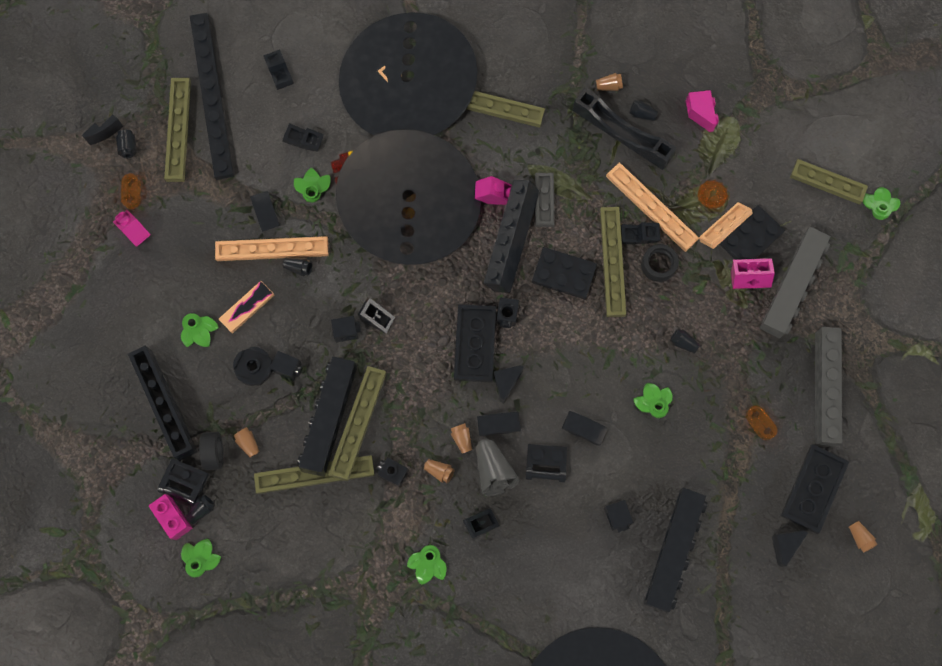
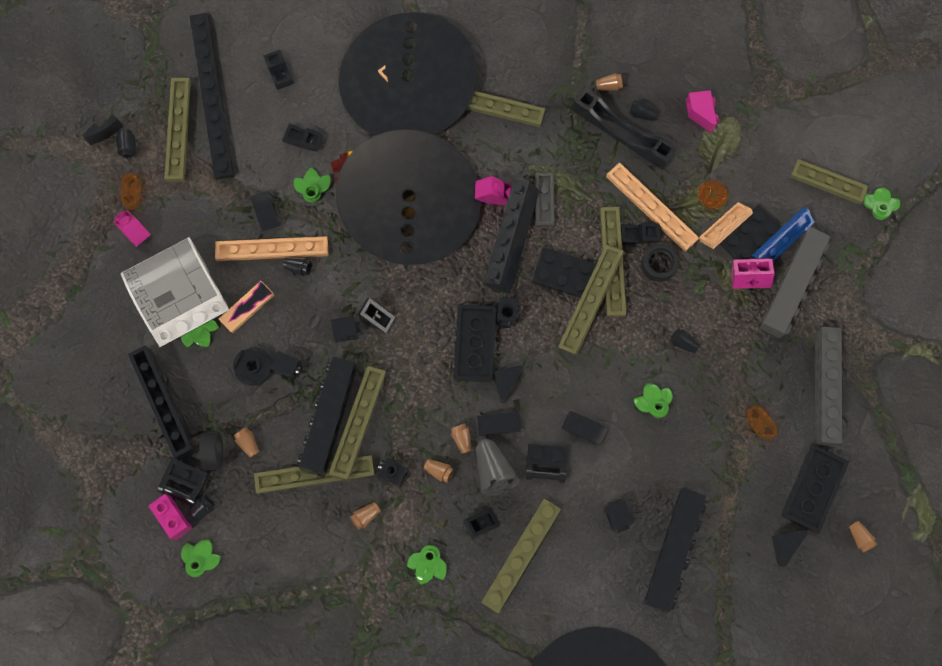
none -> light grey slope [121,237,229,347]
none -> medium nougat cone [350,502,381,530]
none -> olive plate [481,499,561,613]
none -> olive plate [558,244,624,356]
none -> blue tile [752,207,815,262]

